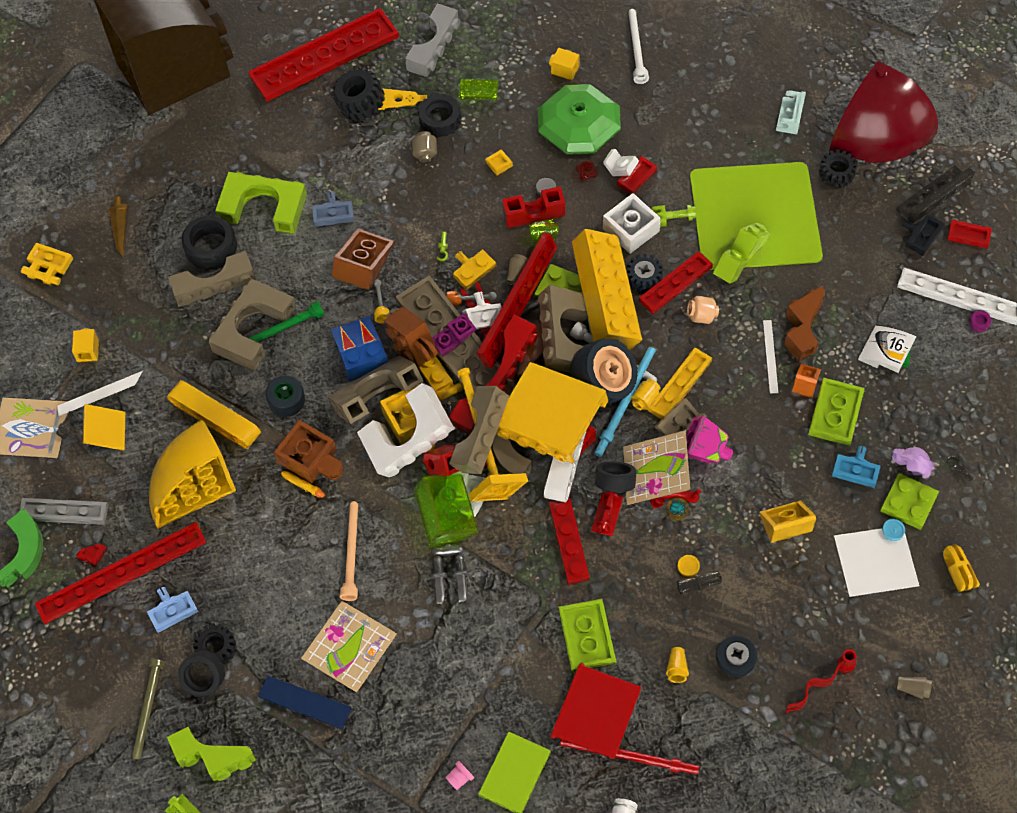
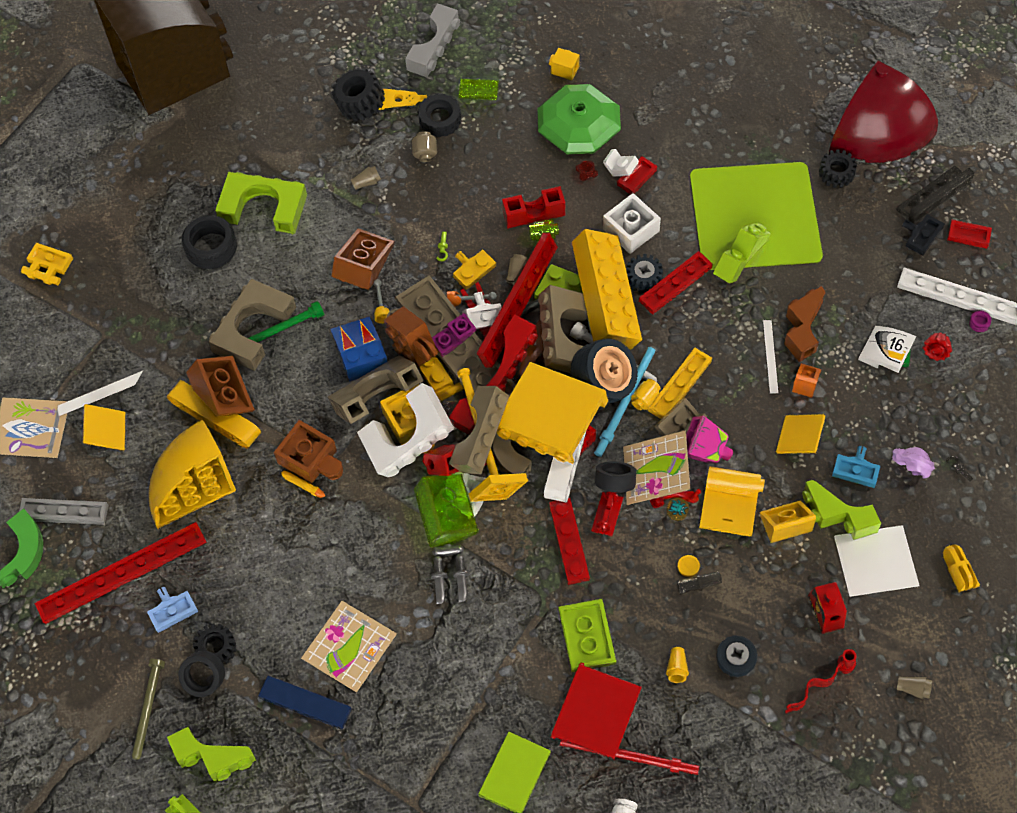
clear smoke hand [56,411,74,439] -> none
yellow brick [72,328,99,362] -> none
red tile [76,544,107,567] -> none
pearl gold bar [109,197,128,256] -> none
dark tan arch [168,251,256,307] -> none
red plate [248,8,399,102] -> none
black wheel [266,375,305,417] -> none
sand blue plate [312,191,354,227] -> none
light nougat piece [340,501,358,601] -> none
bright pink piece [445,761,475,790] -> none
yellow tile [485,150,513,175] -> none
light grey tile [536,178,556,196] -> none
white piece [628,9,649,84] -> none
lime hinge [651,205,697,227] -> none
light nougat head [687,296,719,324] -> none
light aqua hinge [776,91,806,134] -> none
lime tile [808,378,865,446] -> none
lime plate [880,473,939,530] -> none
medium azure piece [882,519,905,541] -> none
none -> dark orange slope [186,356,255,417]
none -> dark tan cone [350,166,381,190]
none -> yellow door [699,466,765,537]
none -> yellow piece [776,414,825,454]
none -> lime arch [802,480,881,540]
none -> red torso [808,582,847,634]
none -> red piece [922,332,952,361]

